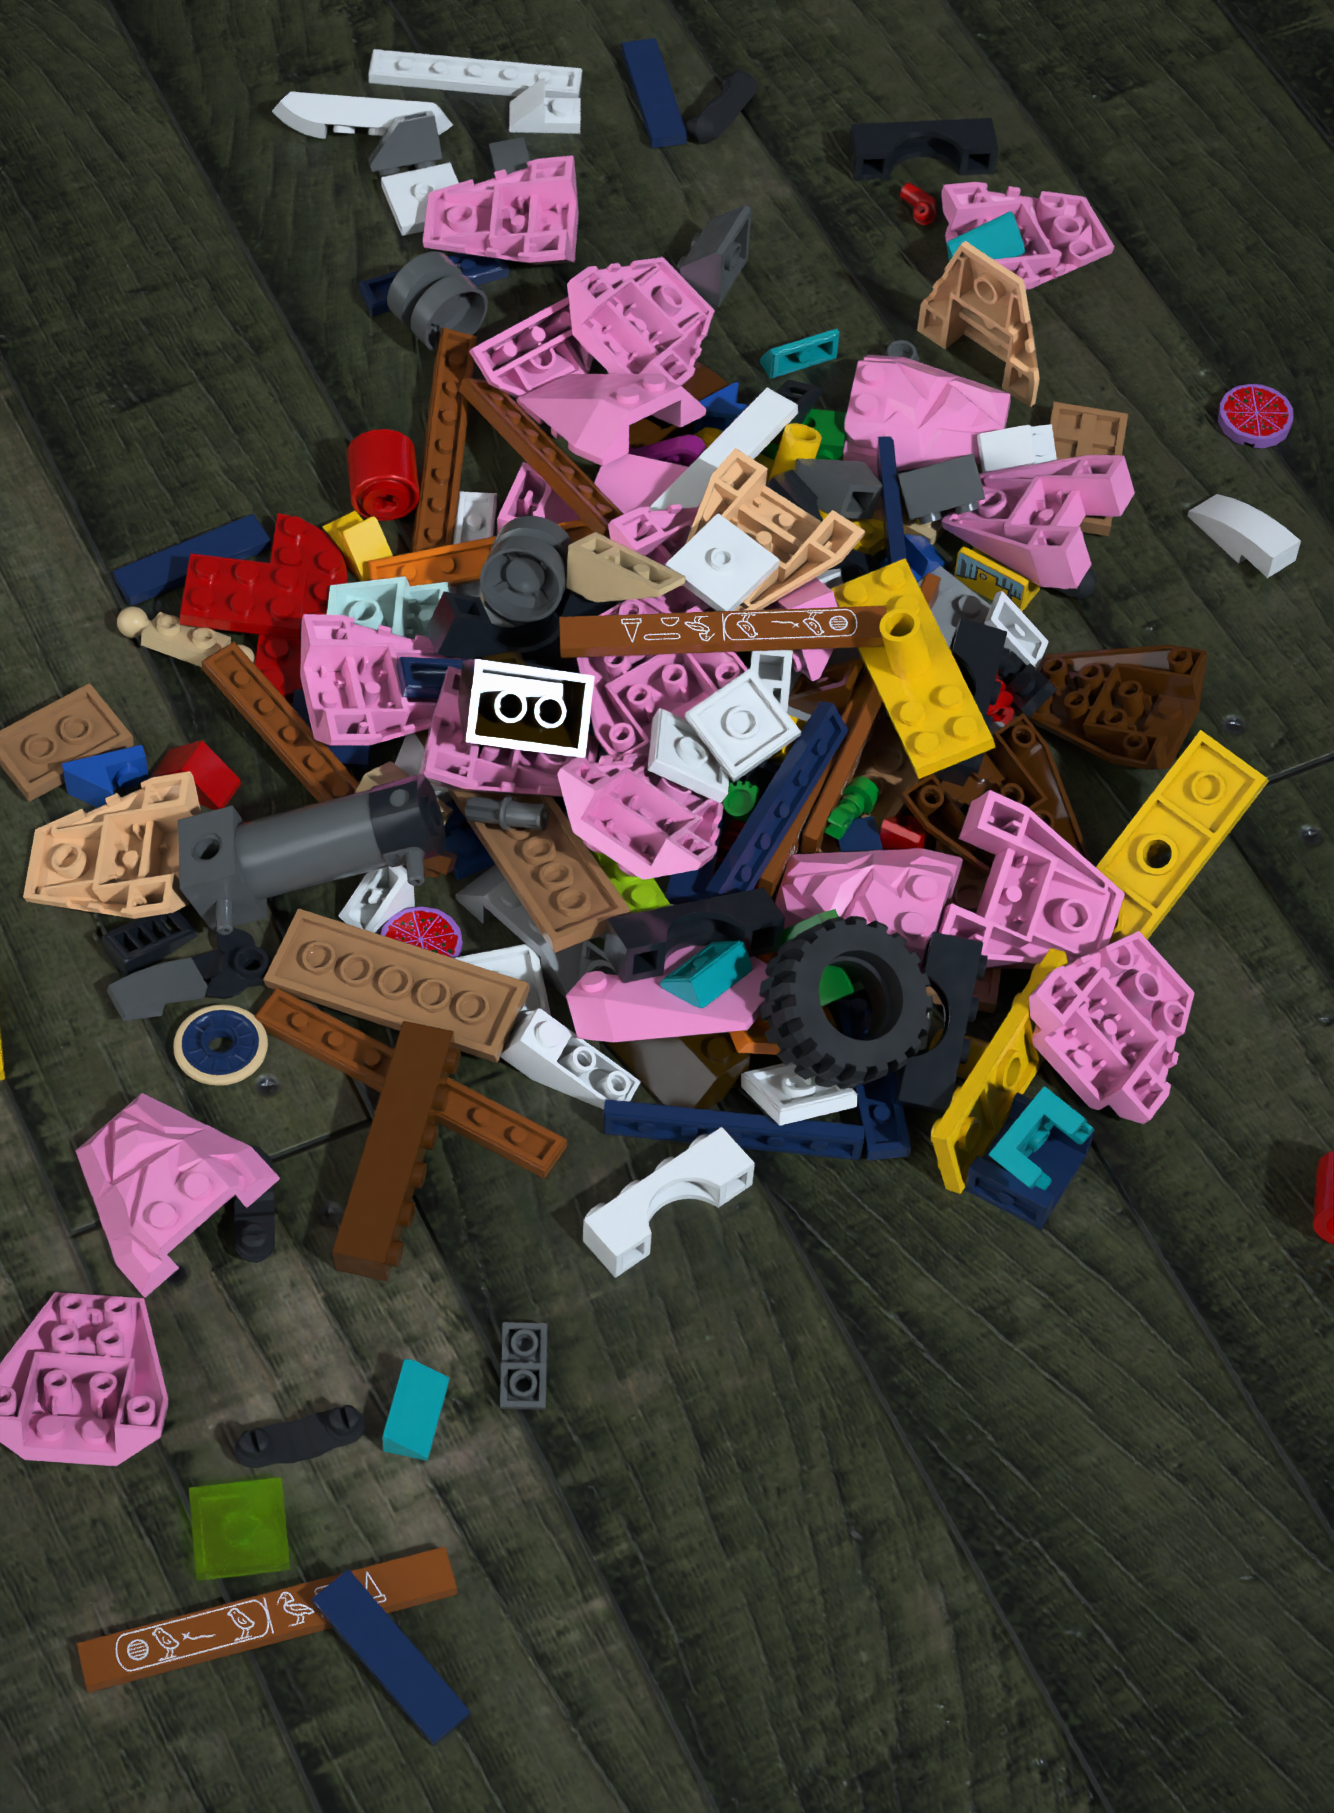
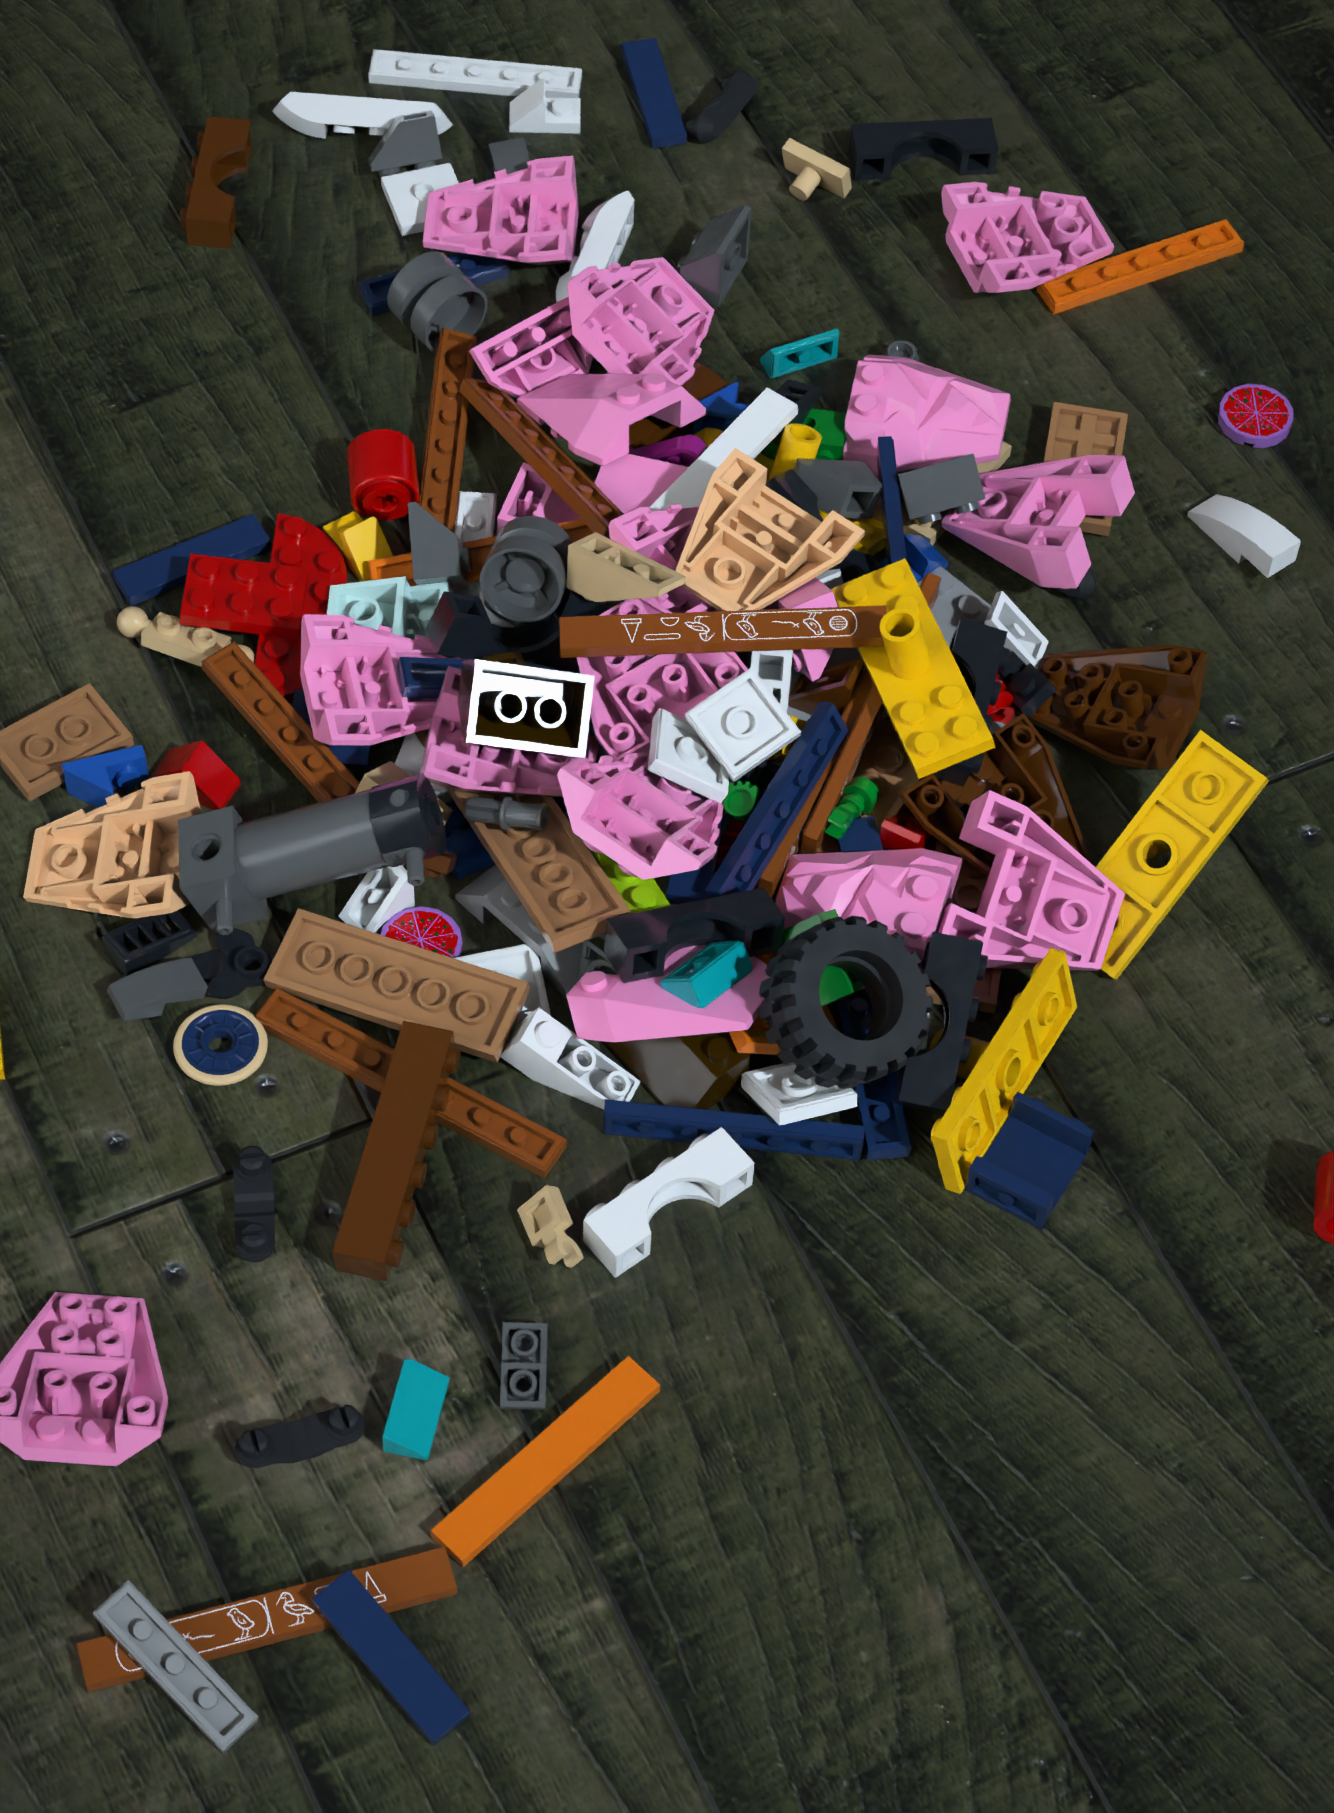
bright pink wedge [76,1093,280,1298] -> none
clear neon green plate [189,1477,291,1581] -> none
white plate [665,513,780,611] -> none
red arm [900,182,937,225] -> none
light nougat wedge [917,241,1040,408] -> none
teal slope [946,211,1025,261] -> none
yellow panel [954,546,1040,612] -> none
white slope [977,424,1057,473] -> none
teal panel [988,1086,1094,1190] -> none
bright pink wedge [1029,931,1195,1124] -> none
none -> light grey tile [93,1580,259,1754]
none -> reddish brown arch [180,116,252,249]
none -> dark grey slope [408,502,472,585]
none -> orange tile [431,1356,660,1568]
none -> tan plate [517,1185,584,1268]
none -> white brick [556,191,634,303]
none -> tan tile [782,138,852,201]
none -> orange tile [1036,219,1244,314]

